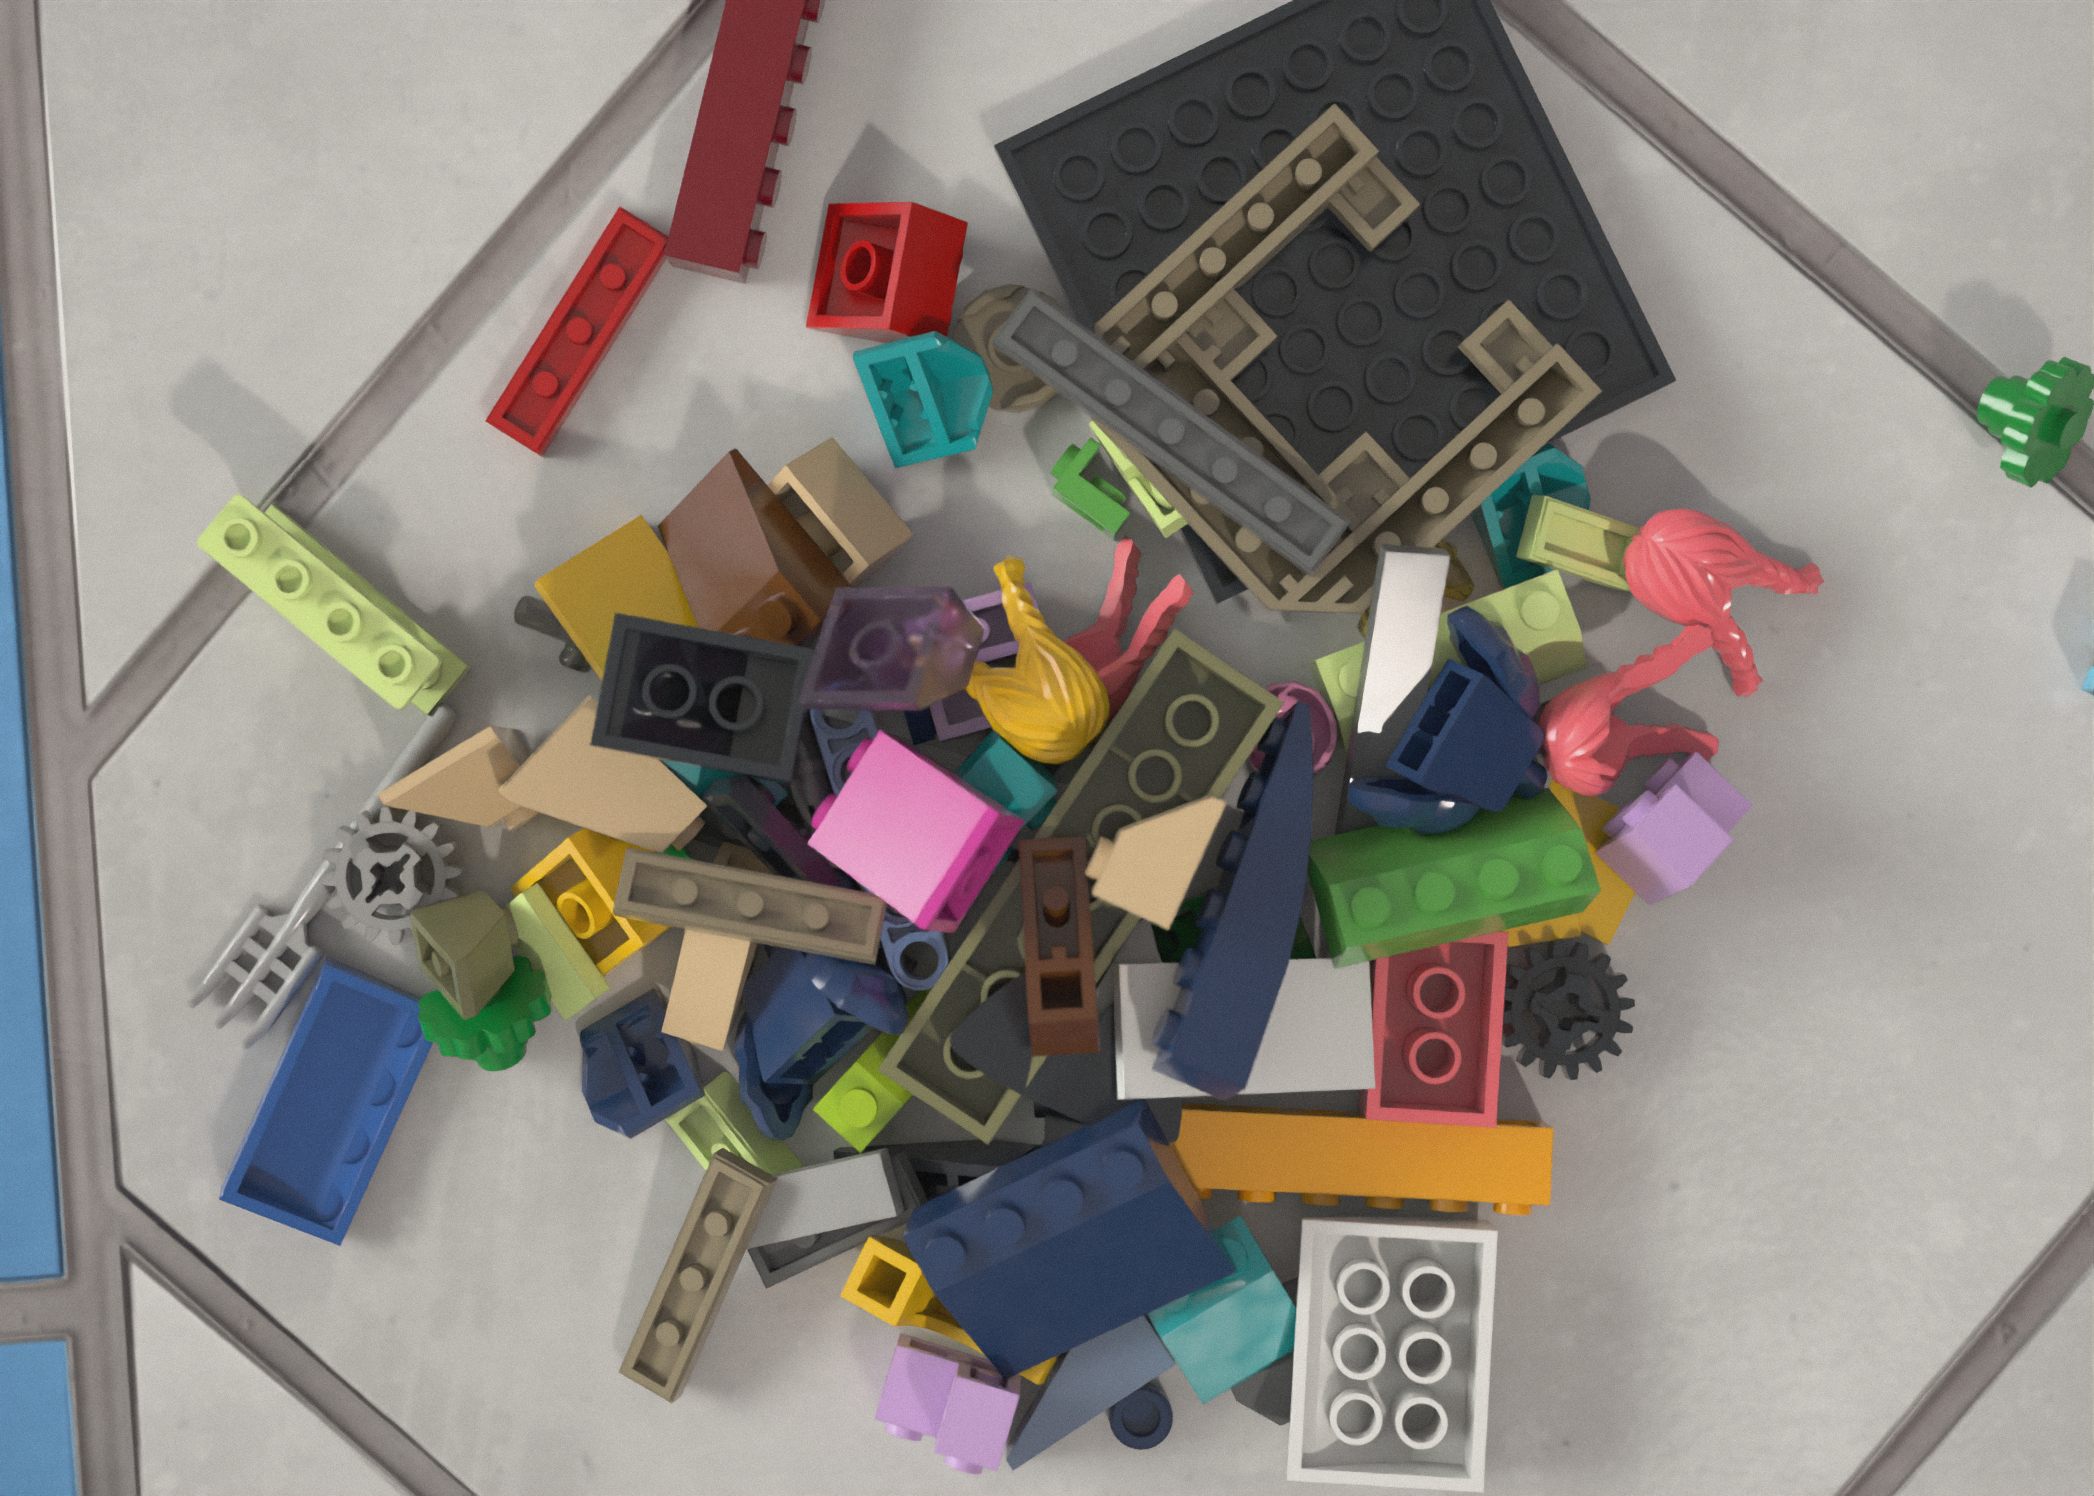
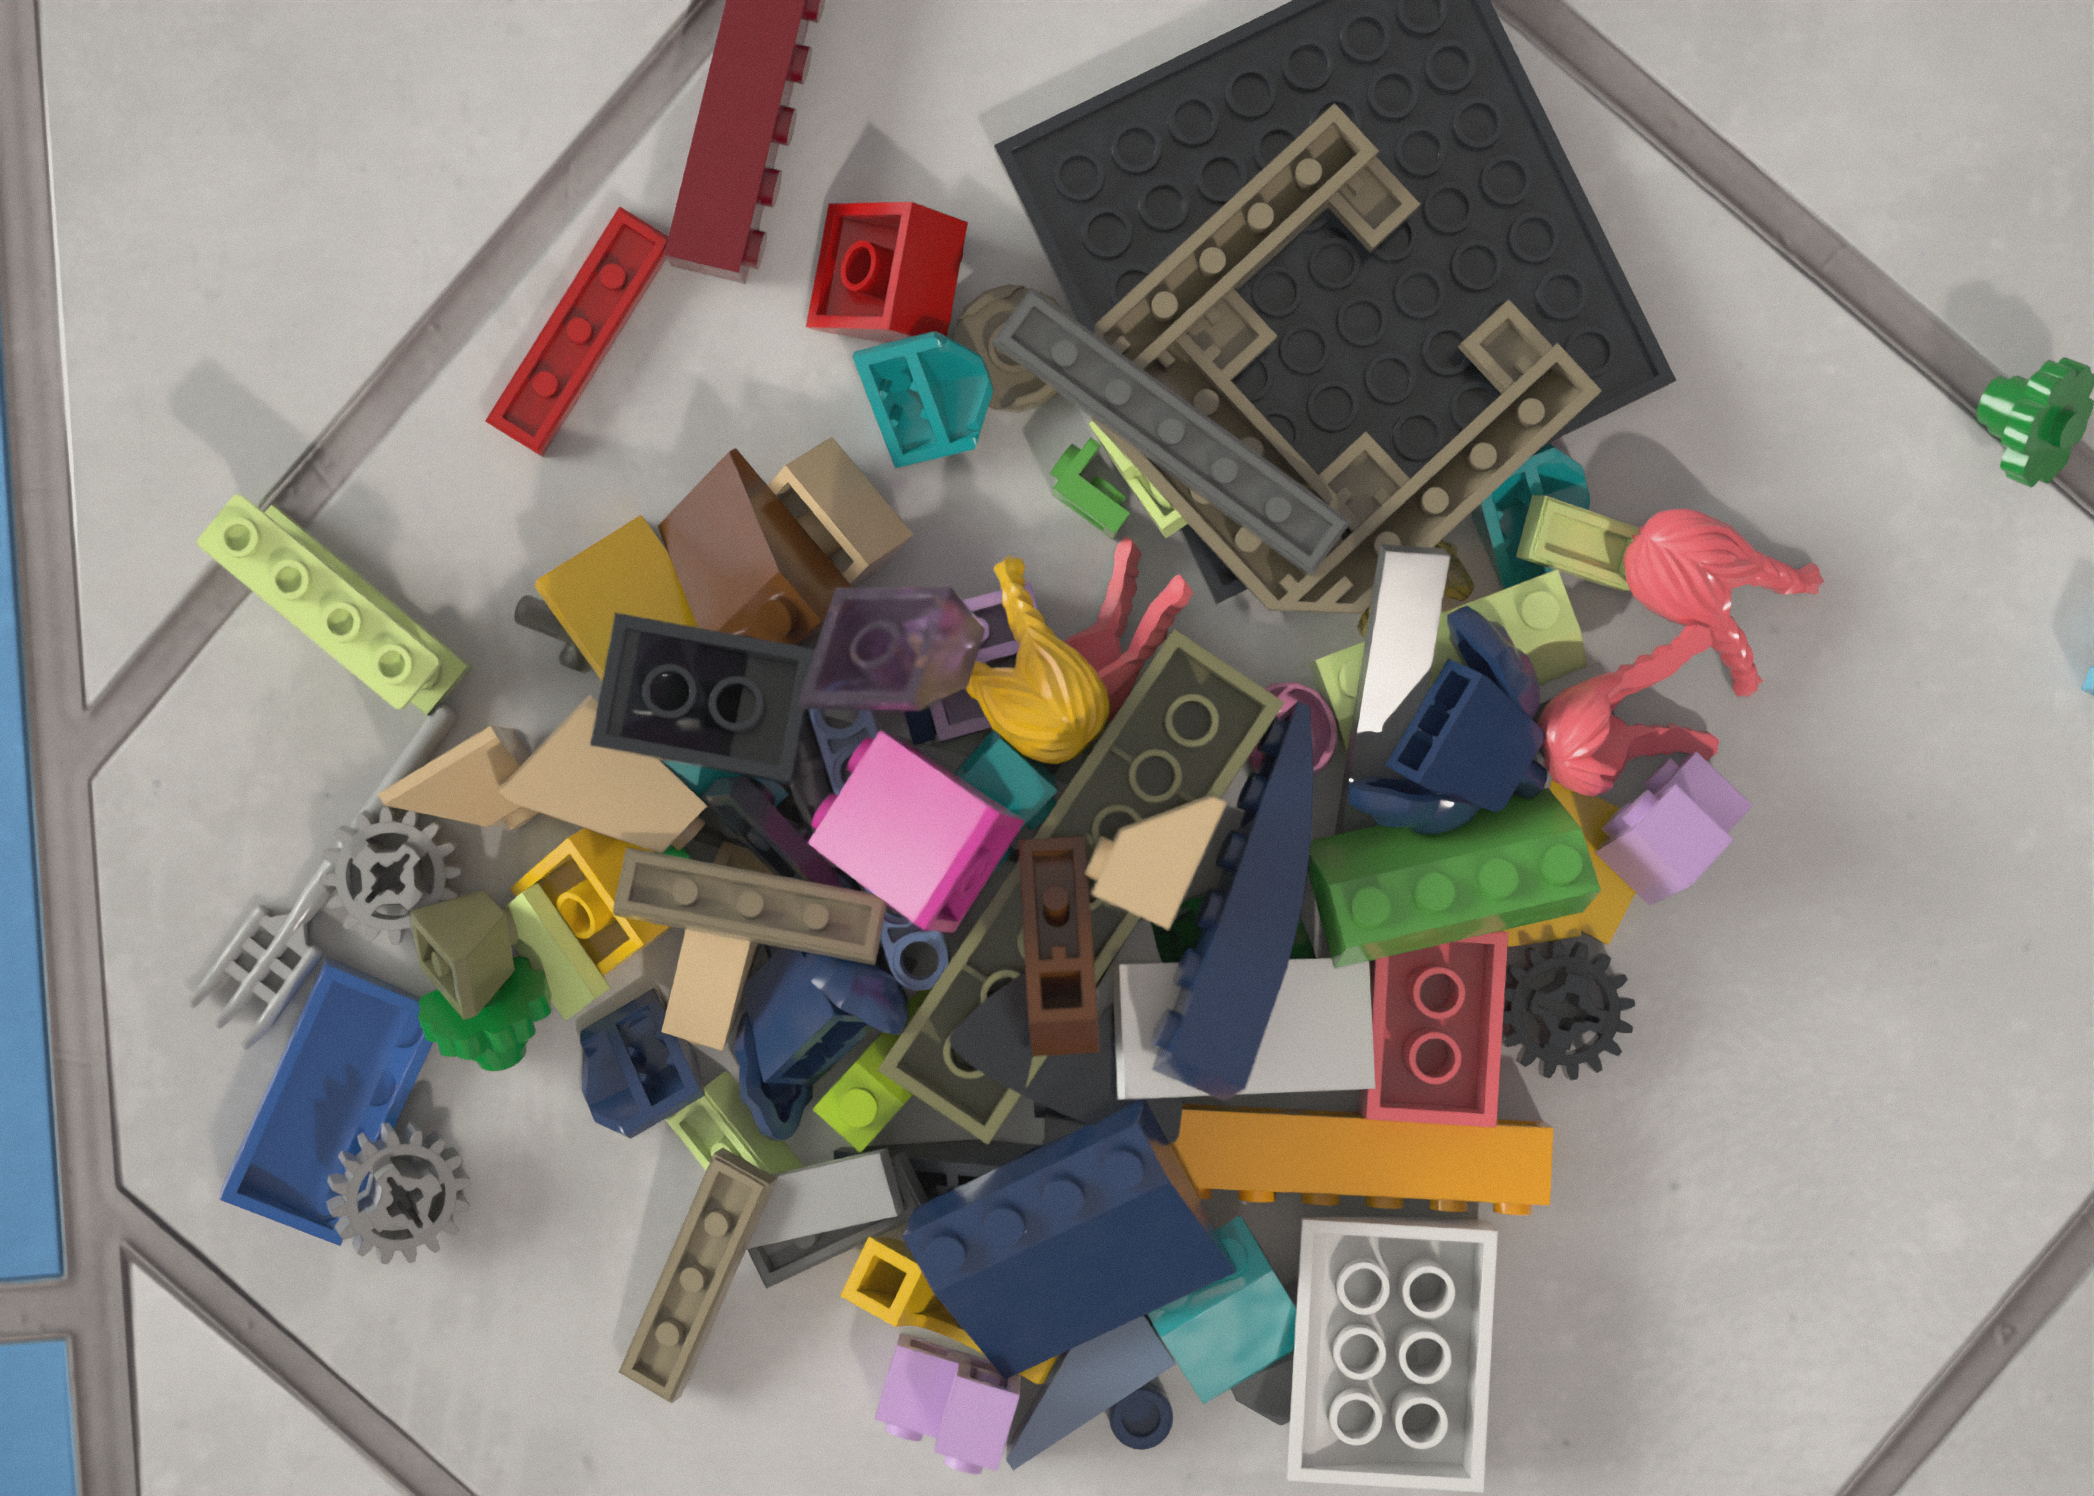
none -> light grey gear [326,1122,471,1265]

